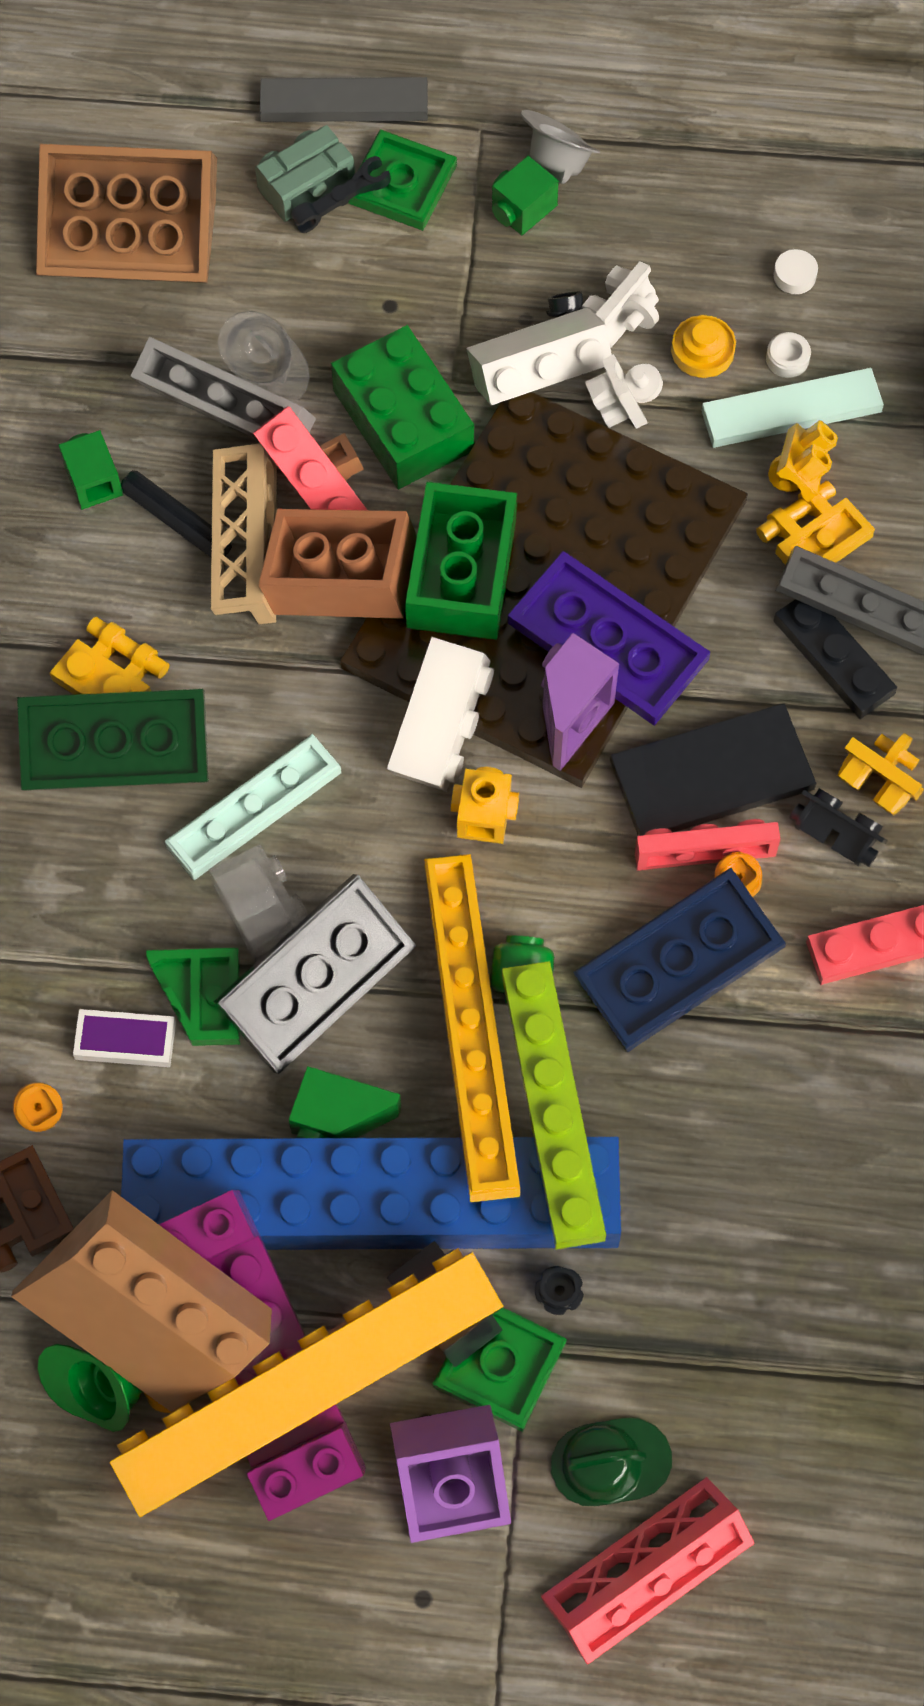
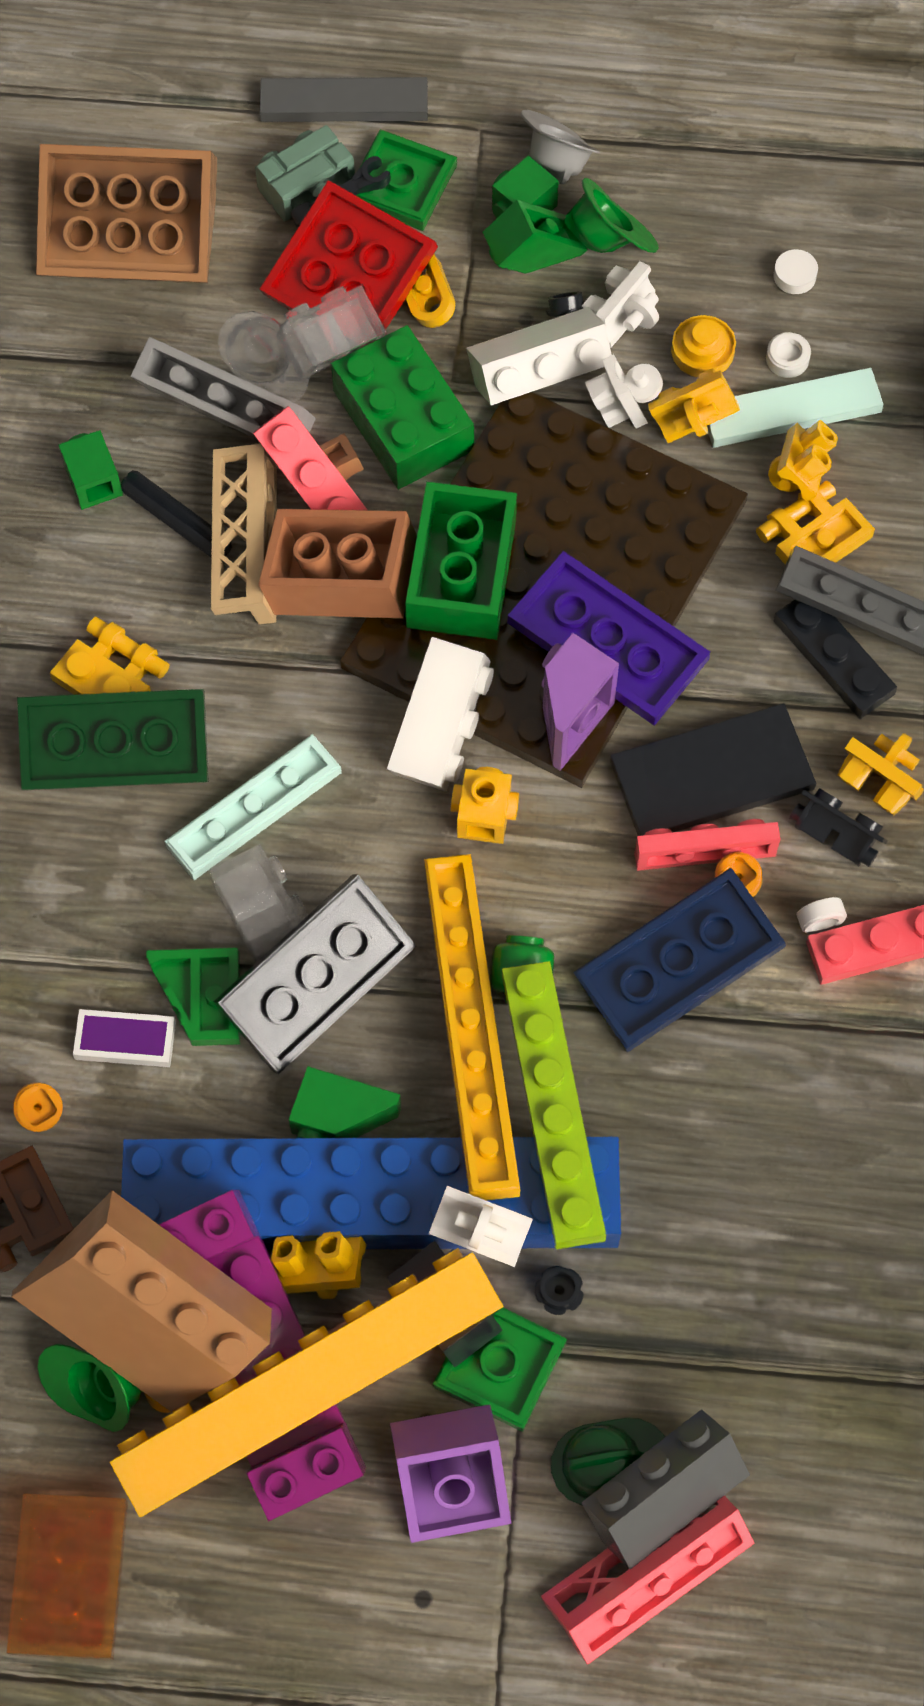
none -> clear orange plate [7,1494,128,1660]
none -> red plate [259,180,438,350]
none -> yellow hips [271,1231,366,1299]
none -> clear brick [275,285,387,380]
none -> yellow plate [406,254,455,328]
none -> white hips [429,1186,533,1267]
none -> green slope [483,200,587,274]
none -> green piece [564,177,659,253]
none -> dark grey brick [581,1409,750,1569]
none -> yellow hips [648,368,740,443]
none -> white tile [796,897,847,934]

